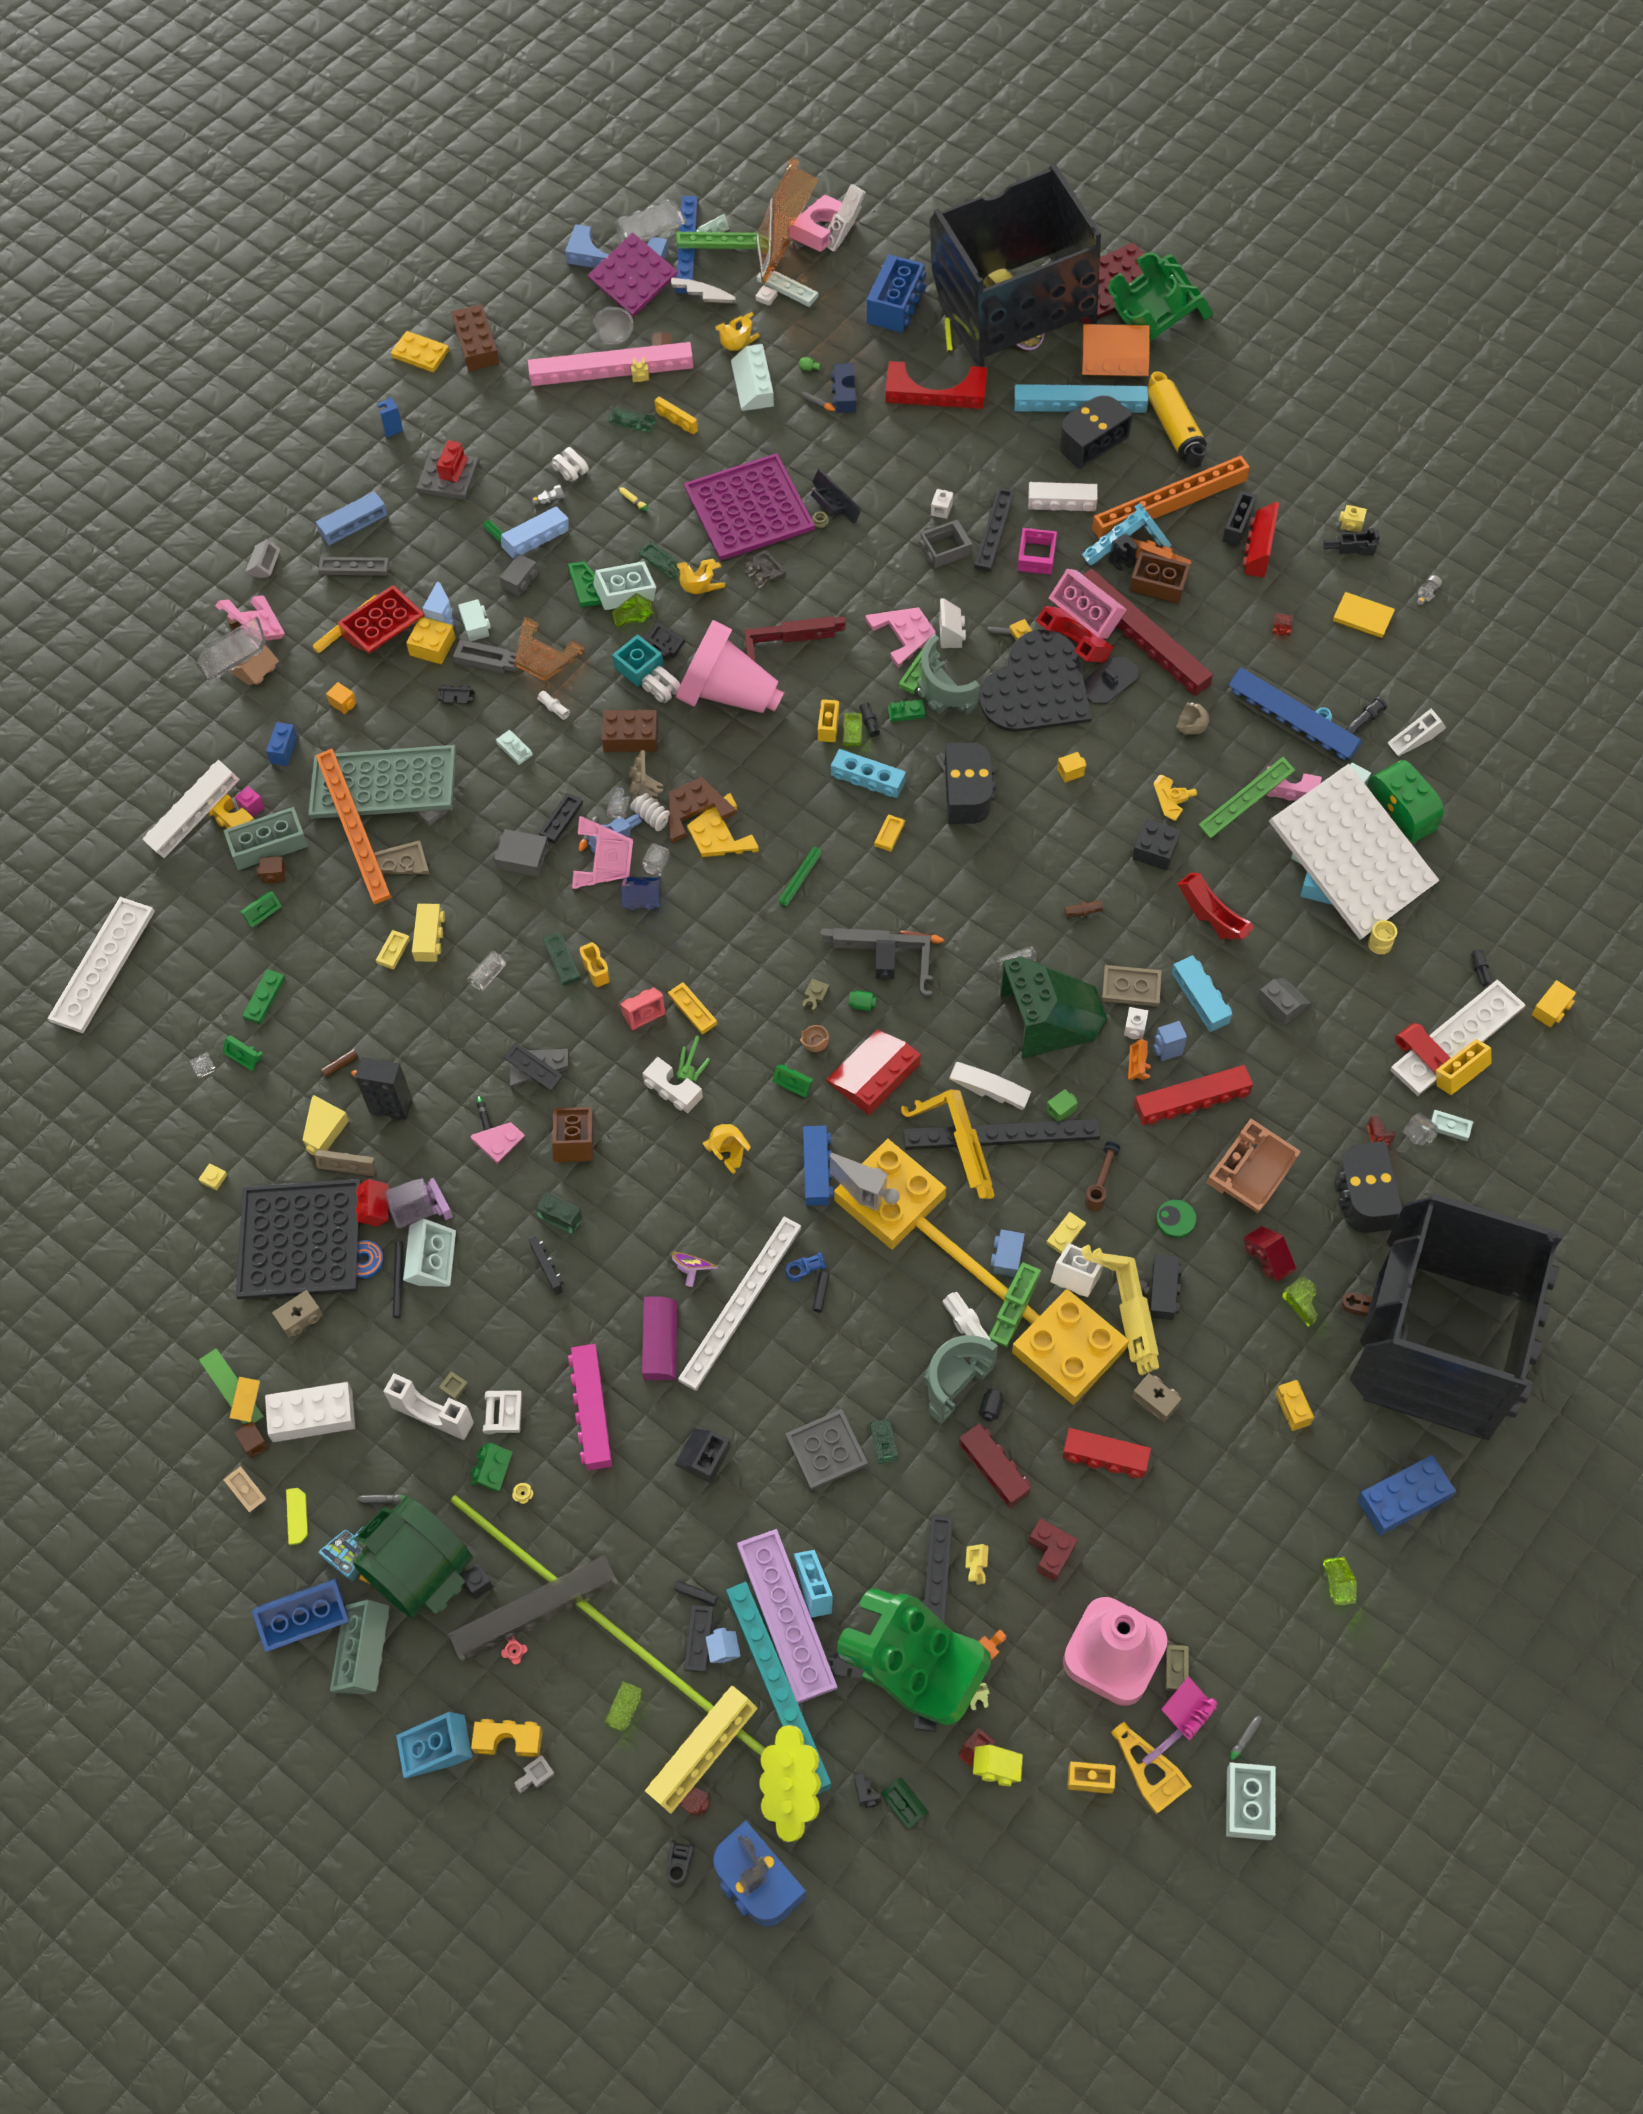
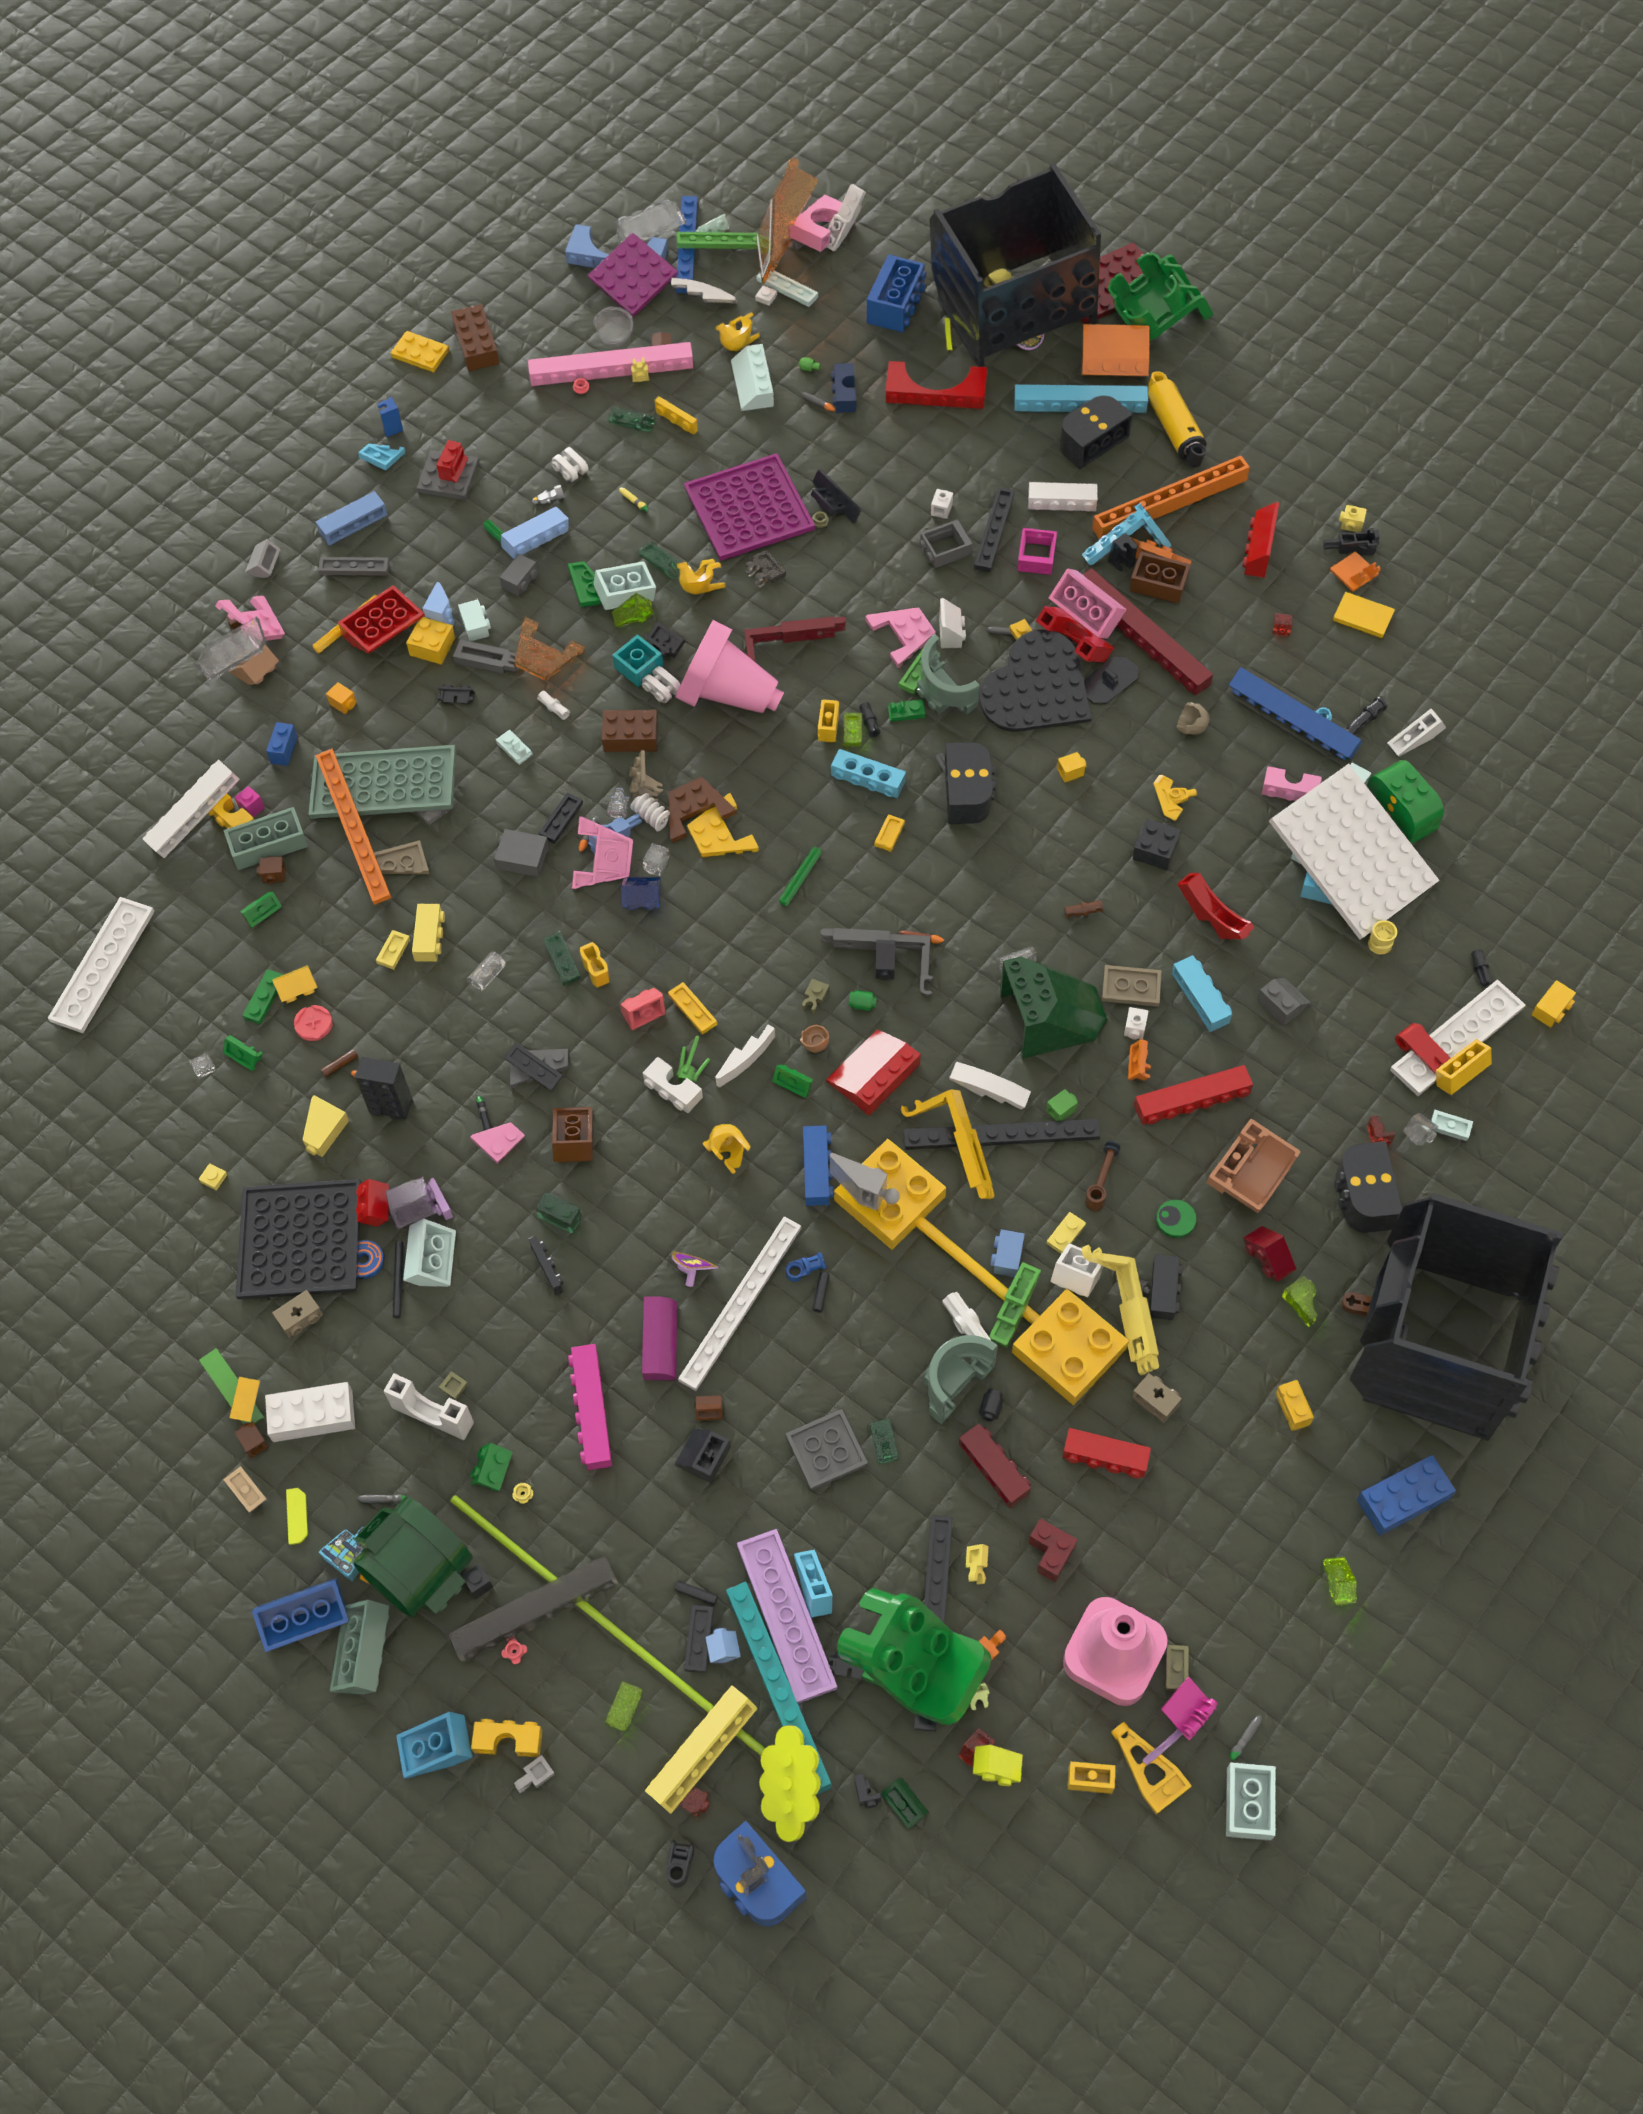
dark tan plate [315,1150,376,1176] -> none
white plate [483,1391,522,1434] -> none
medium blue brick [1153,1021,1187,1062] -> none
bright green plate [1198,757,1295,840] -> none
black brick [1222,491,1257,546] -> none
light grey piece [1417,575,1442,605] -> none
none -> yellow brick [272,965,317,1003]
none -> coral tile [294,1005,333,1041]
none -> medium azure wing [358,444,405,470]
none -> coral plate [573,378,589,394]
none -> reddish brown piece [696,1395,722,1420]
none -> white slope [715,1025,775,1087]
none -> orange plate [1330,552,1381,592]

